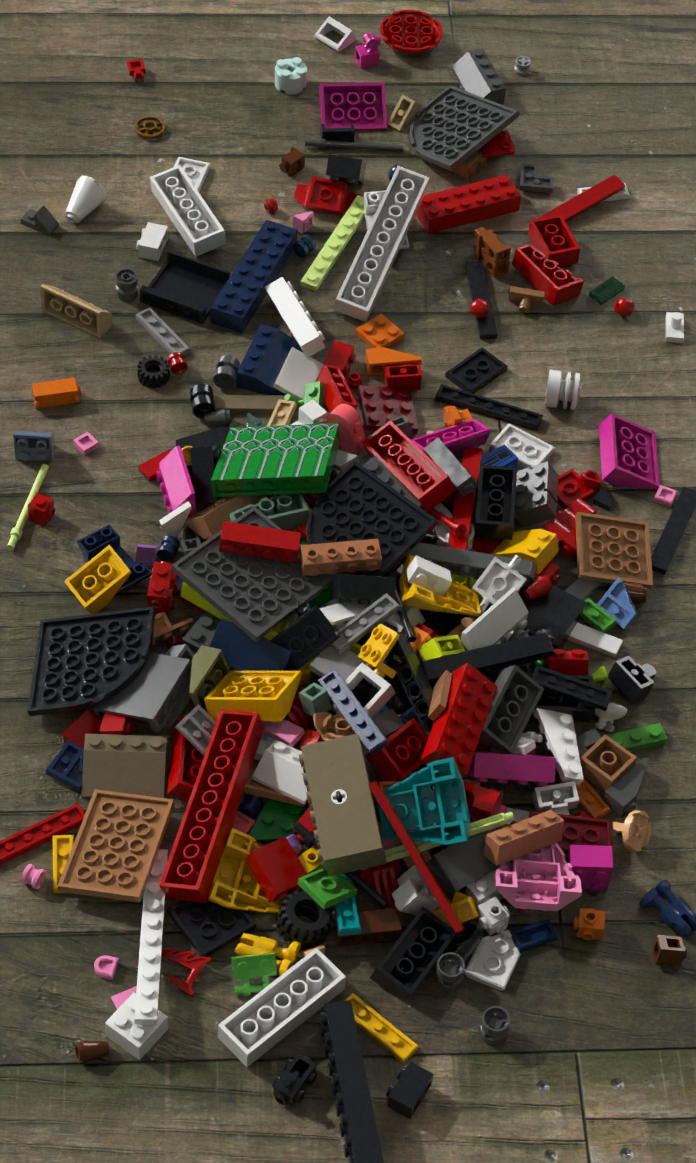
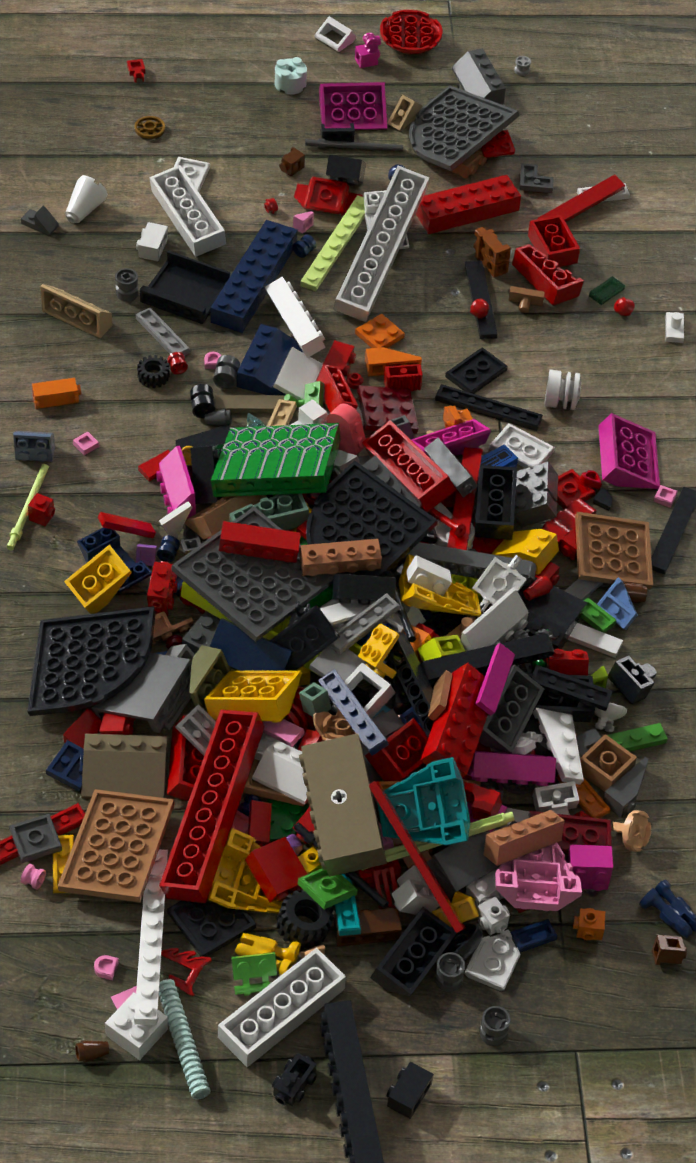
yellow tile [345,993,419,1064] -> none
none -> dark grey tile [9,814,62,863]
none -> red tile [98,512,156,538]
none -> light aqua piece [159,979,211,1099]
none -> bright pink tile [204,352,221,369]
none -> red tile [248,800,272,845]
none -> dark pink tile [475,643,515,716]

